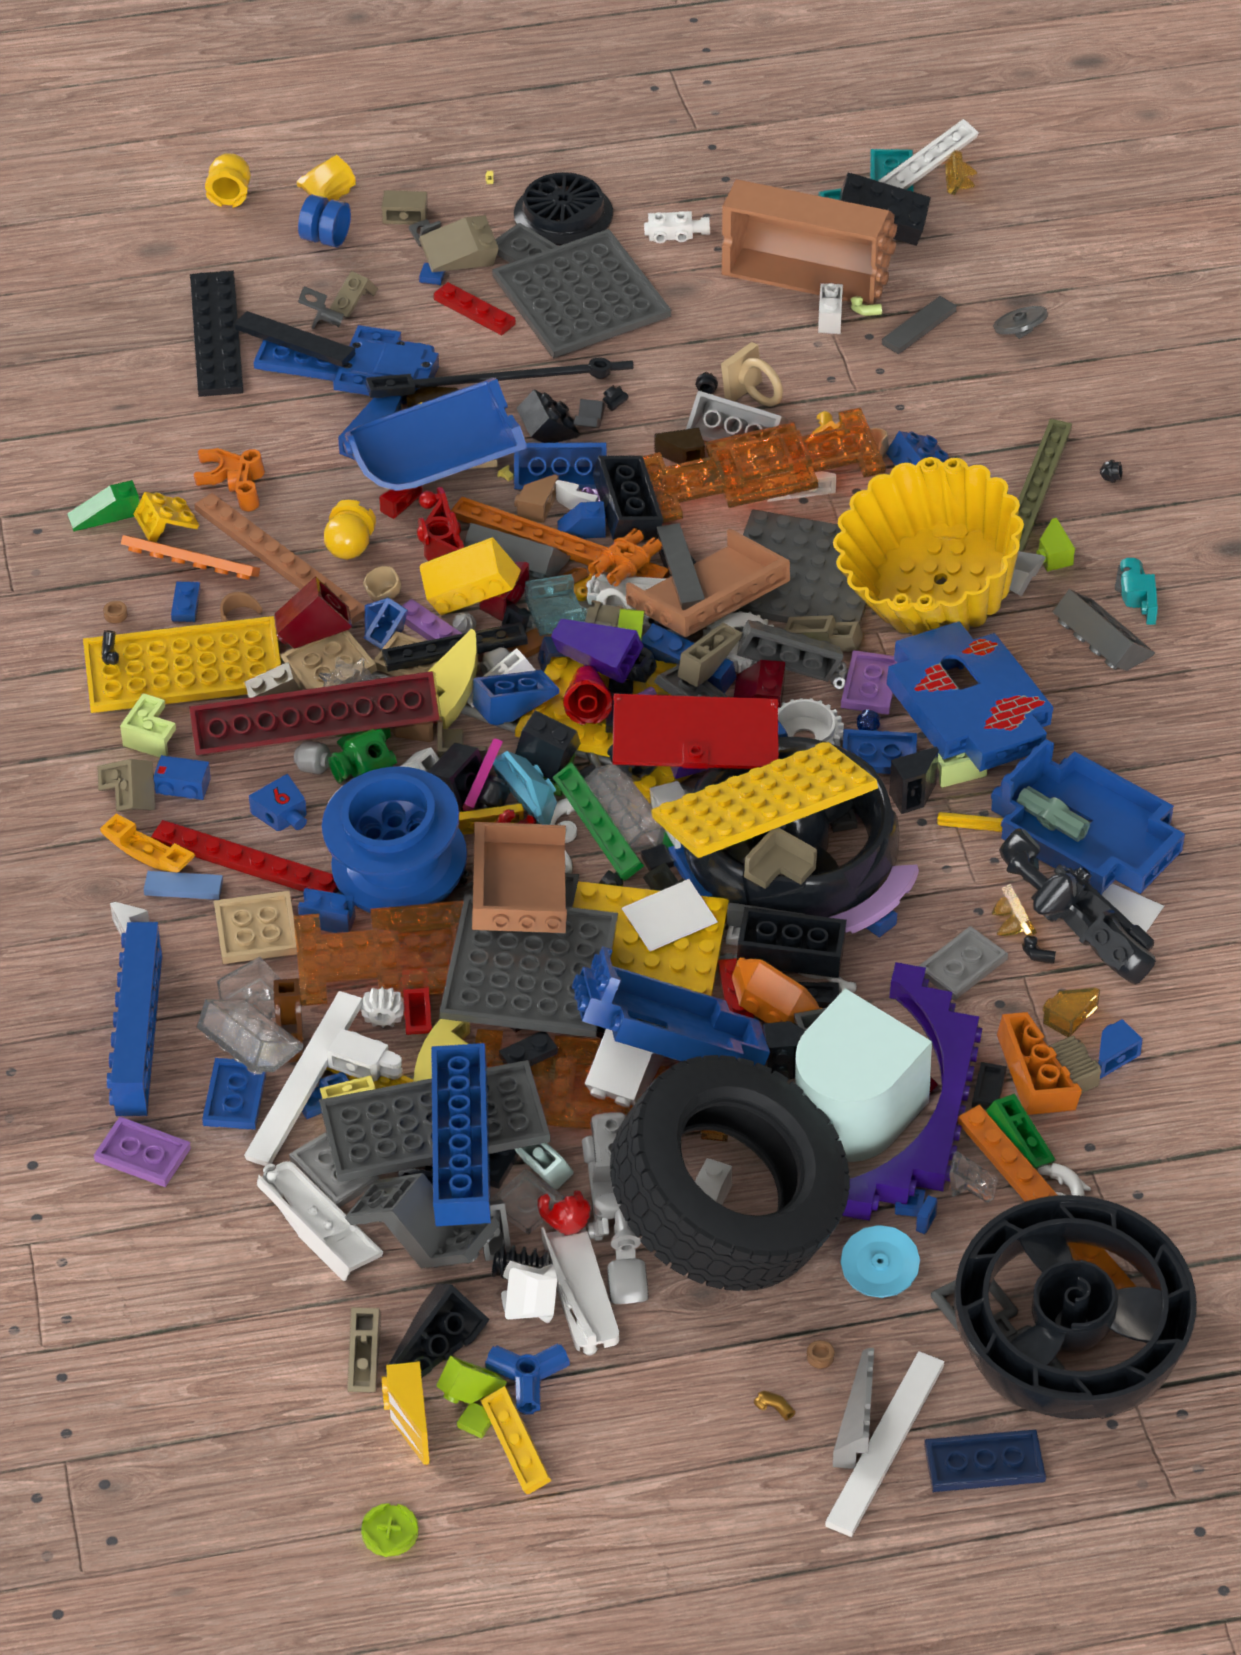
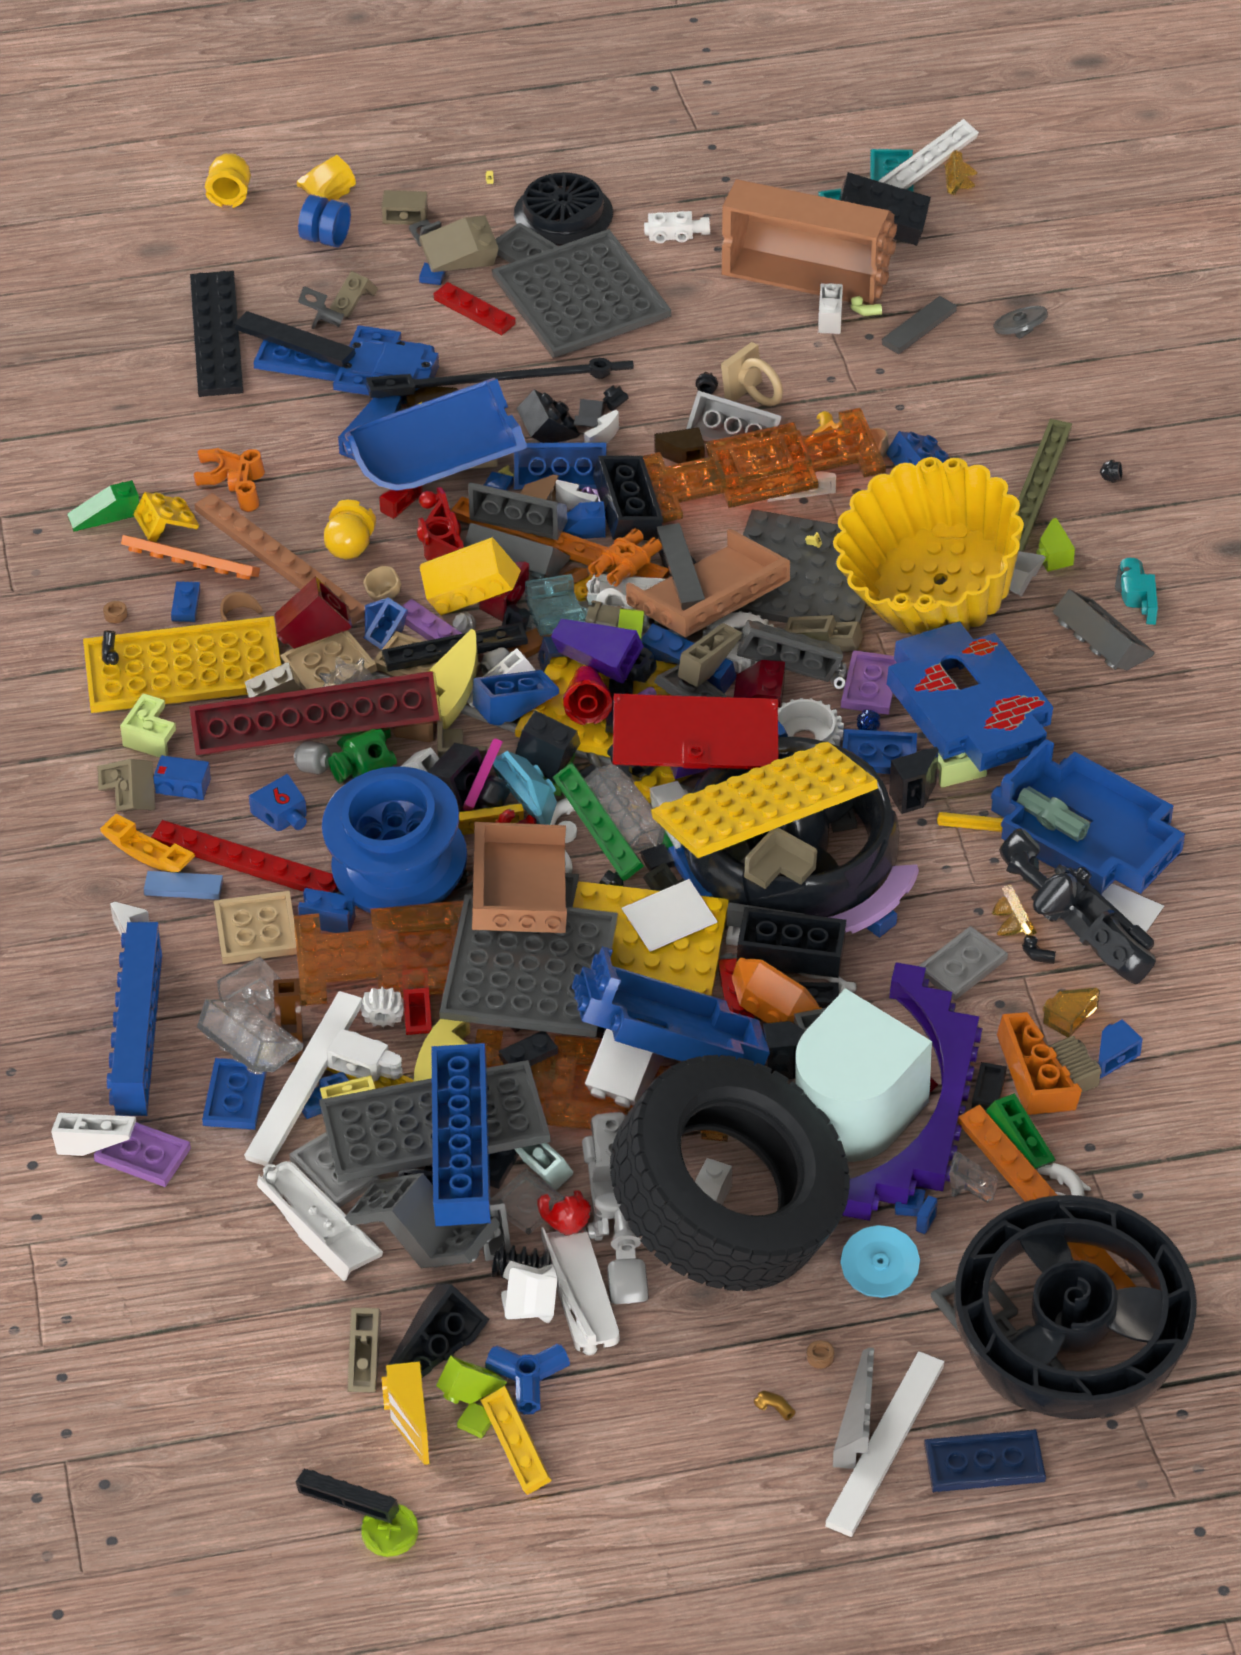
none -> white slope [51,1113,136,1156]
none -> black piece [295,1468,399,1524]
none -> dark grey slope [468,482,567,540]
none -> blue tile [484,471,513,491]
none -> white slope [584,410,619,443]
none -> light yellow piece [805,532,822,548]

